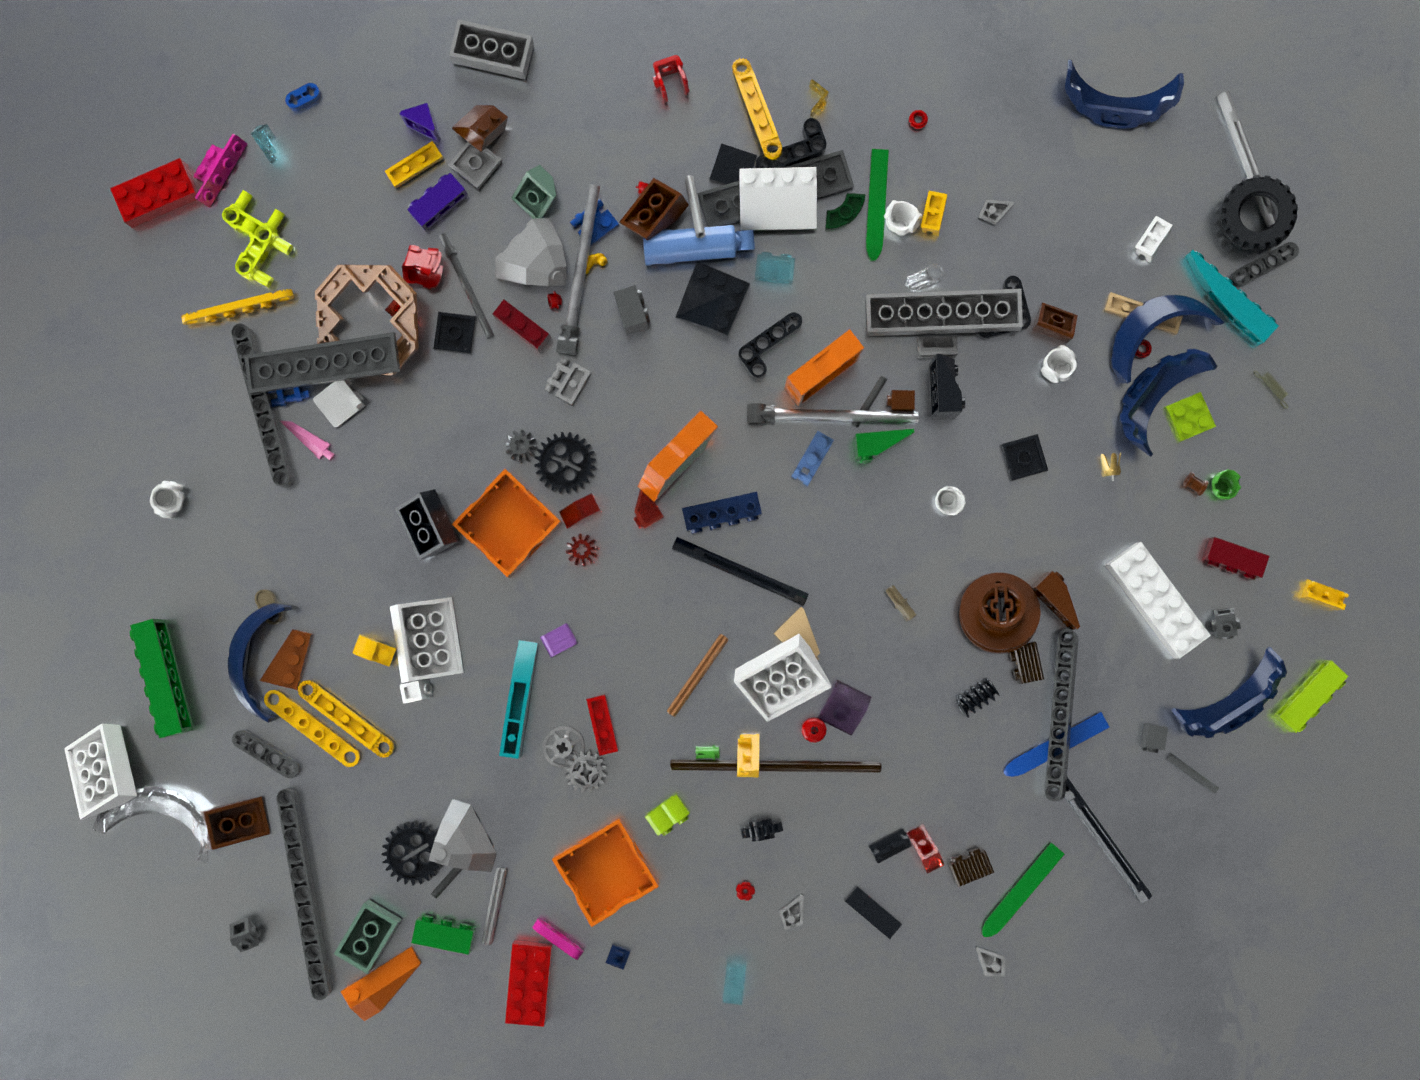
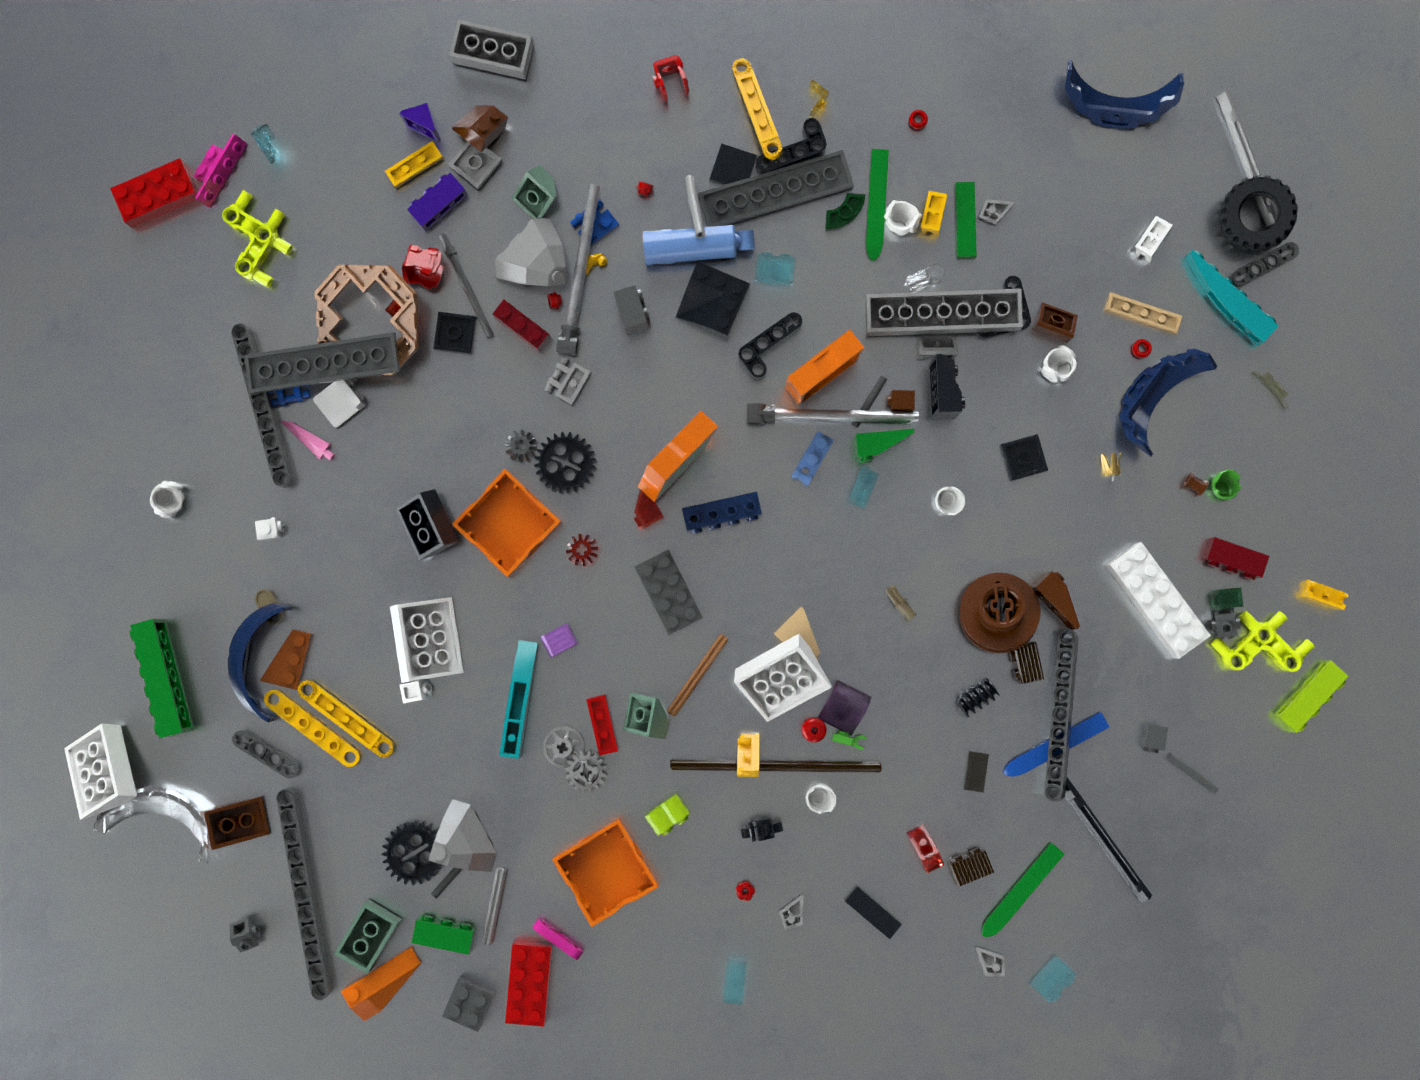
yellow plate [181,289,294,325] -> none
blue beam [285,83,321,111] -> none
yellow brick [352,634,396,667] -> none
clear red slope [559,493,601,529] -> none
dark blue tile [606,944,631,970] -> none
reddish brown slope [619,178,689,240] -> none
black piece [672,537,809,606] -> none
bright green pin [696,745,720,760] -> none
white slope [739,167,817,231] -> none
black hinge [869,829,912,863] -> none
dark blue windscreen [1111,295,1225,384] -> none
lime plate [1164,392,1216,442] -> none
dark blue windscreen [1171,647,1287,738] -> none
none -> white bracket [255,517,284,541]
none -> dark grey brick [442,976,496,1032]
none -> sand green slope [623,693,669,739]
none -> dark grey plate [635,549,703,635]
none -> white hair [806,784,837,814]
none -> bright green plate [831,730,867,750]
none -> clear light blue bracket [847,464,879,508]
none -> green tile [955,182,977,258]
none -> clear smoke tile [964,751,989,793]
none -> clear light blue bracket [1029,955,1076,1003]
none -> neon yellow pin [1210,610,1315,672]
none -> clear green brick [1211,587,1244,609]

